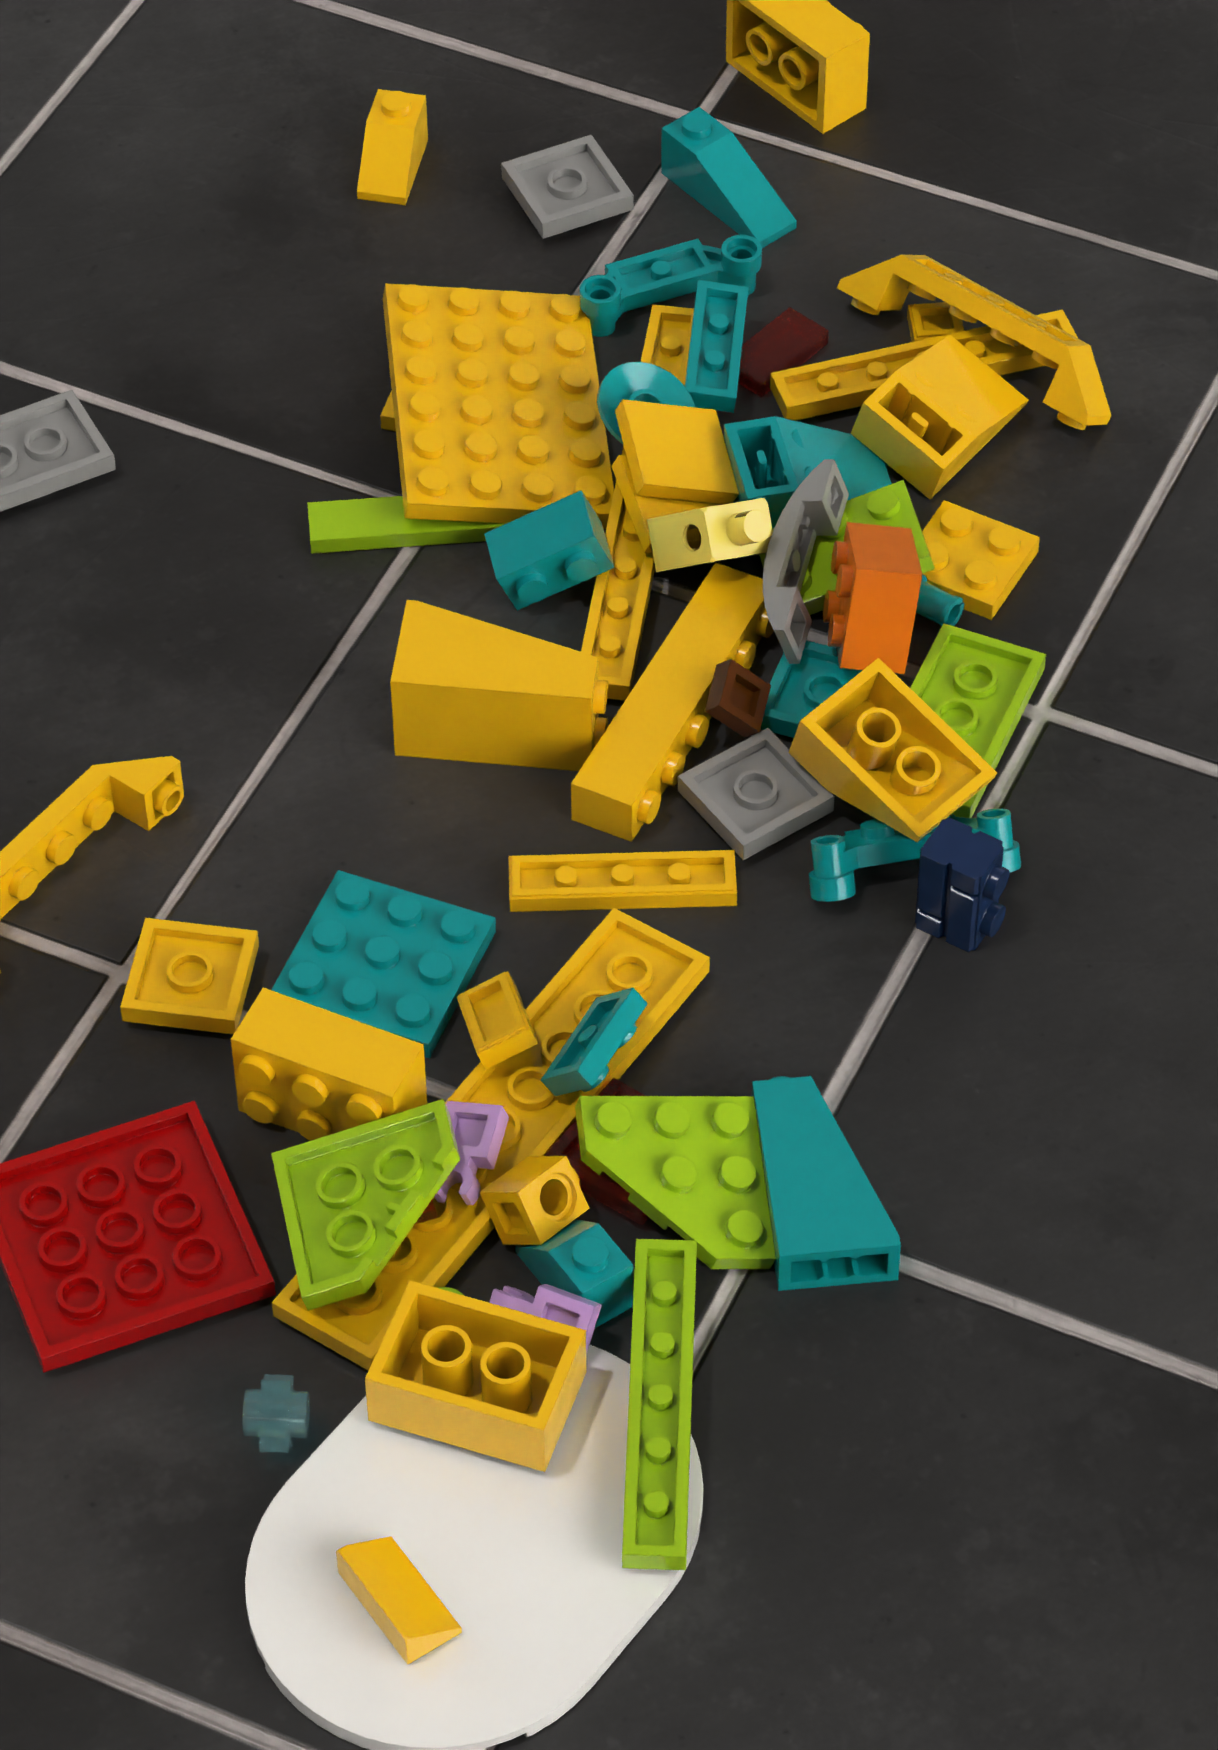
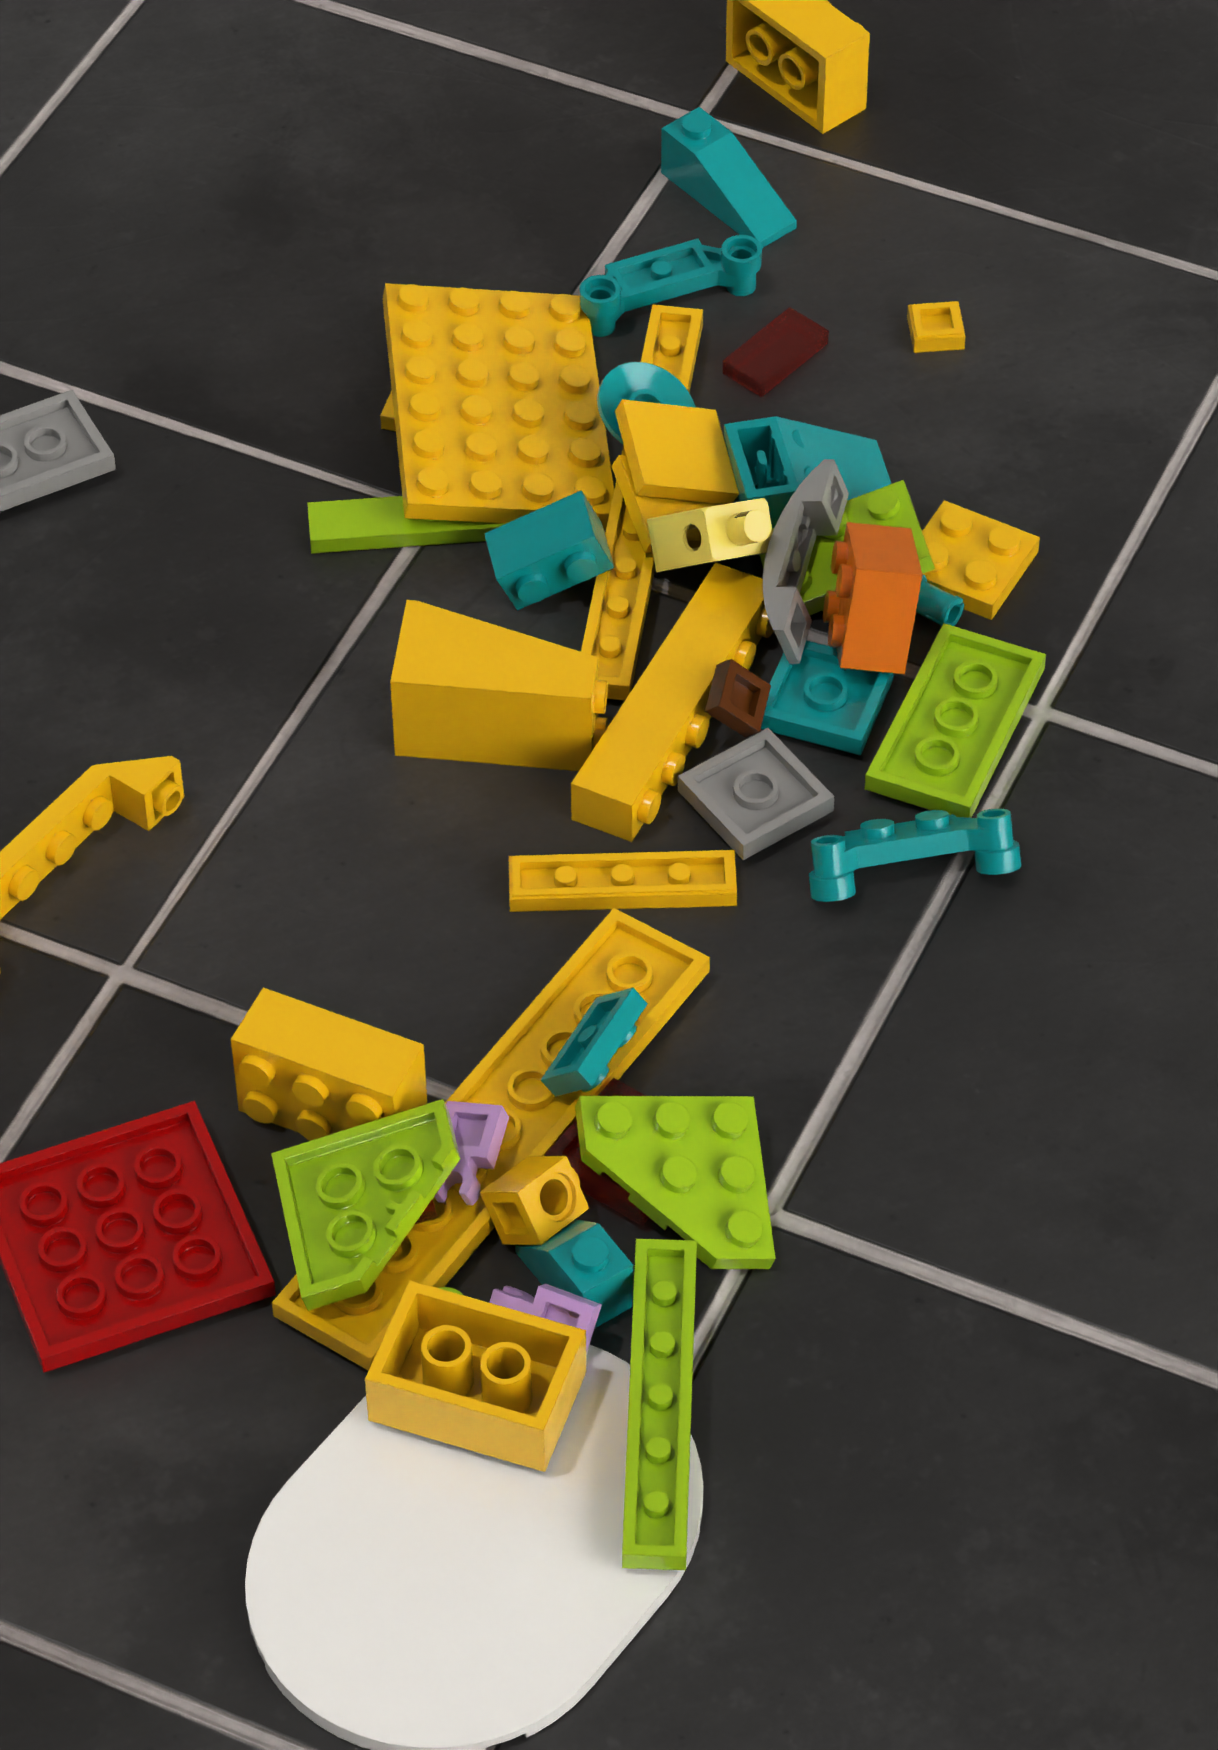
yellow plate [120,918,259,1034] -> none
clear light blue gear [243,1374,310,1453] -> none
teal plate [271,870,496,1059] -> none
yellow slope [336,1536,462,1665] -> none
yellow slope [357,89,428,206] -> none
yellow tile [457,971,538,1070] -> none
light grey plate [501,134,634,239] -> none
teal plate [684,280,749,413] -> none
teal slope [752,1076,901,1291] -> none
yellow plate [770,309,1078,421] -> none
yellow slope [788,658,997,842] -> none
yellow slope [837,255,1112,430] -> none
yellow slope [851,335,1029,500] -> none
dark blue brick [915,817,1010,953] -> none

